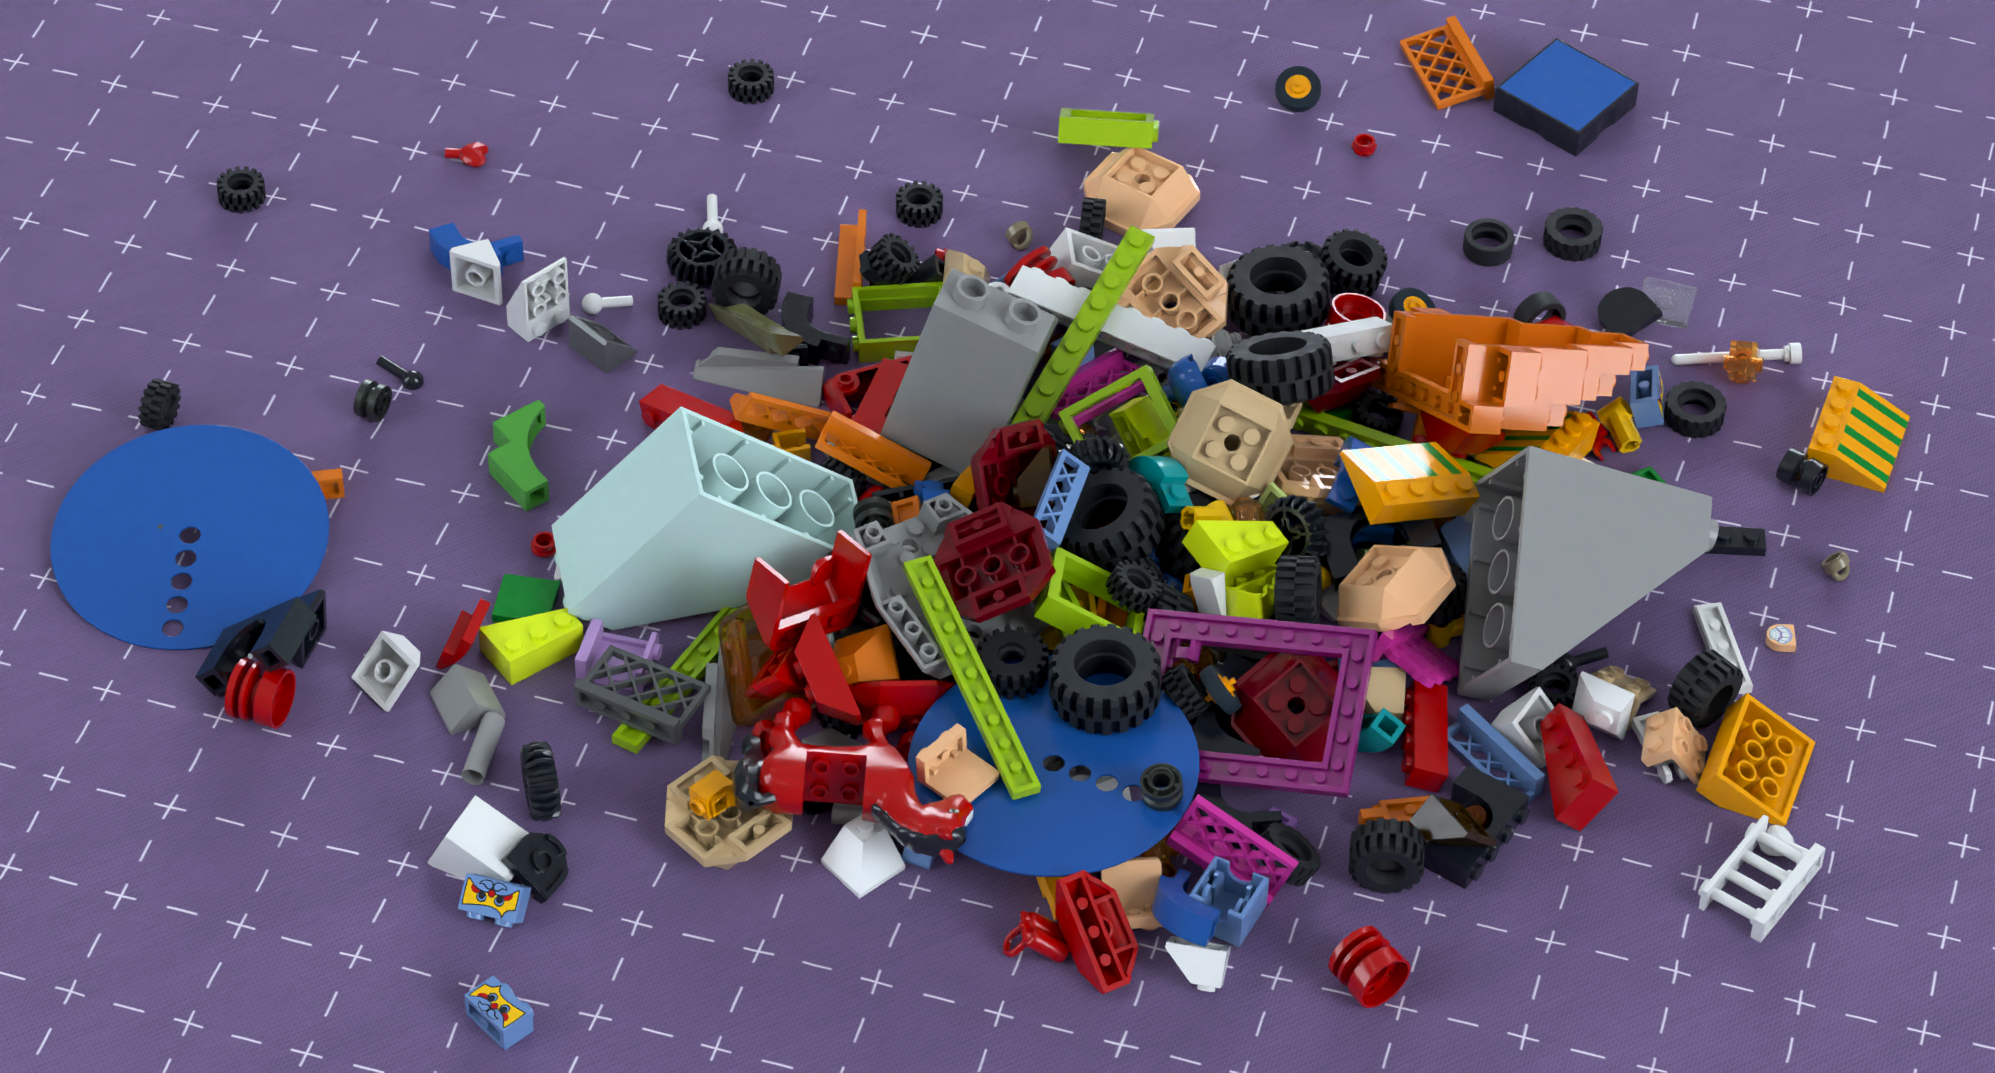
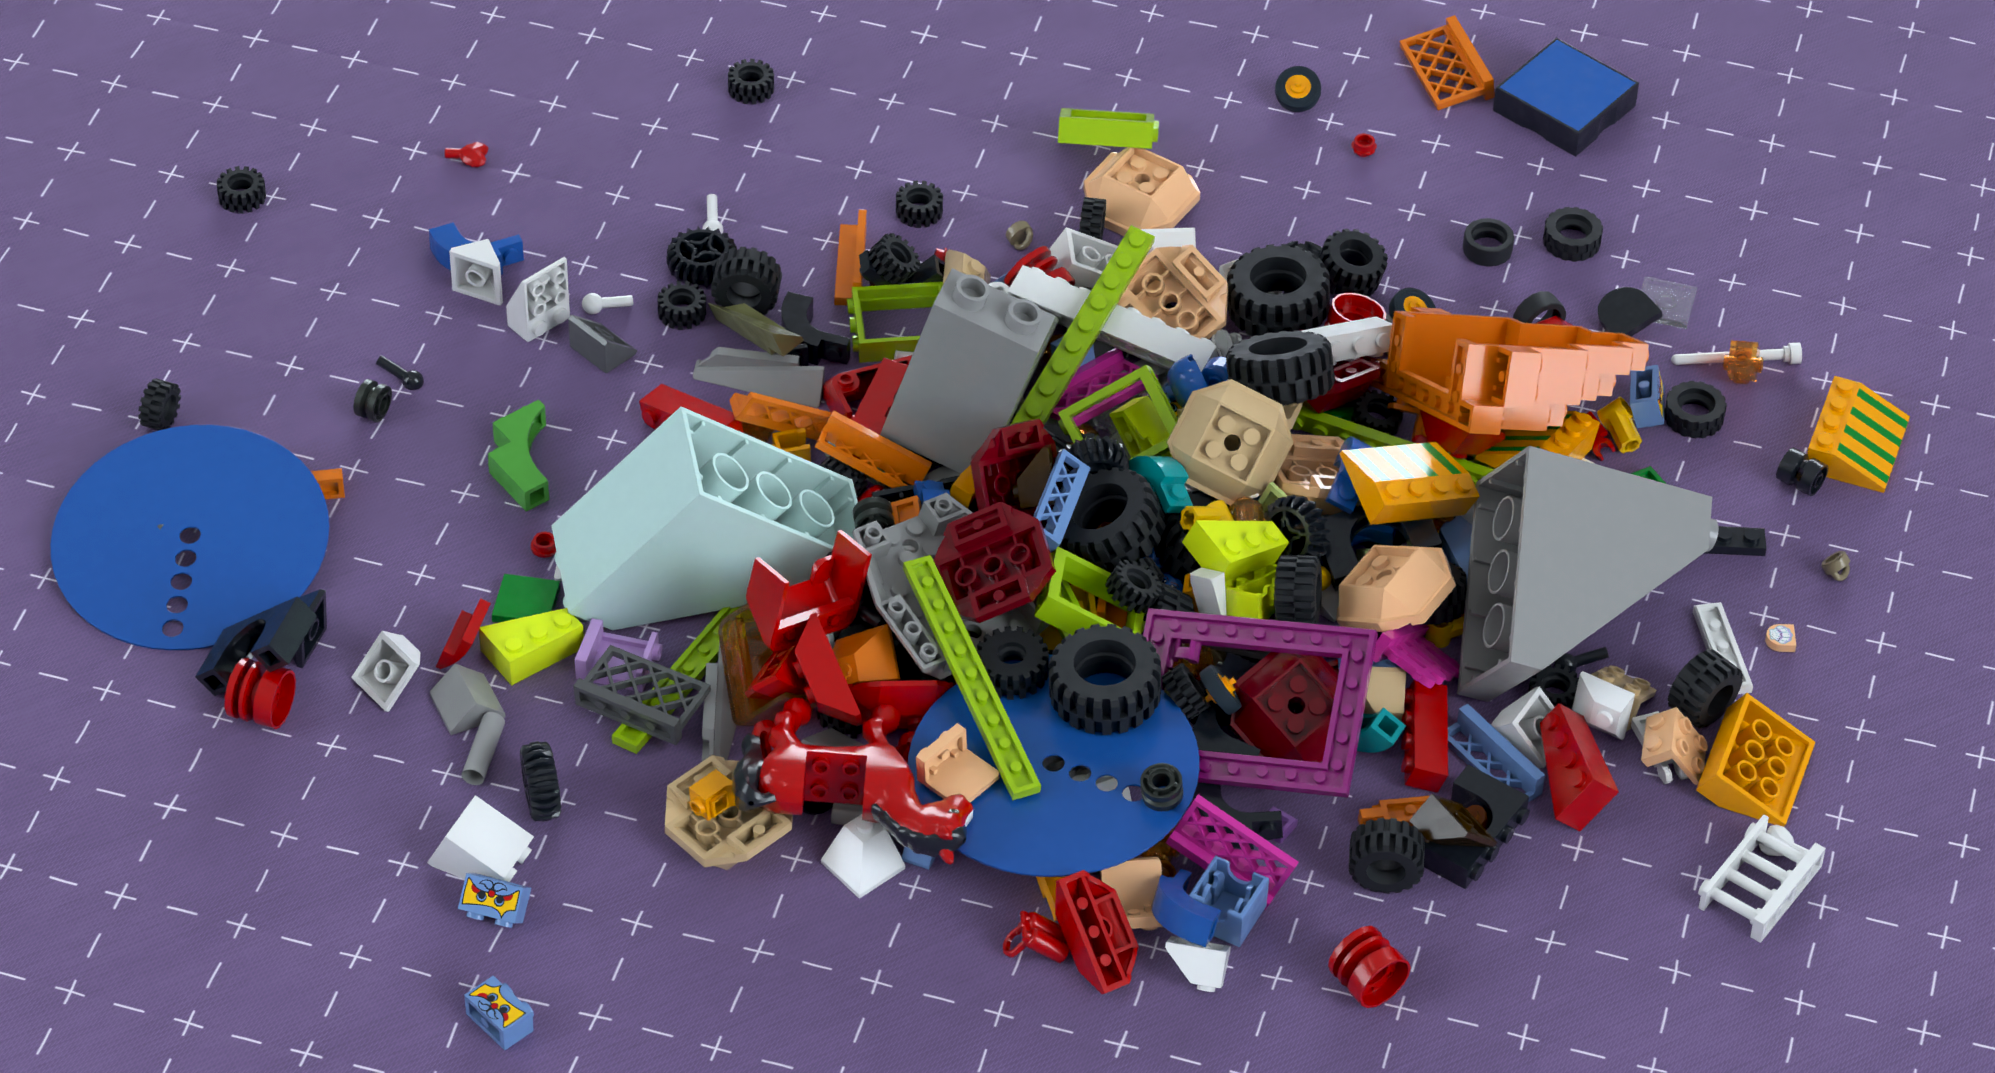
black tile [501,832,569,903] -> none
black tyre [1254,822,1321,887] -> none

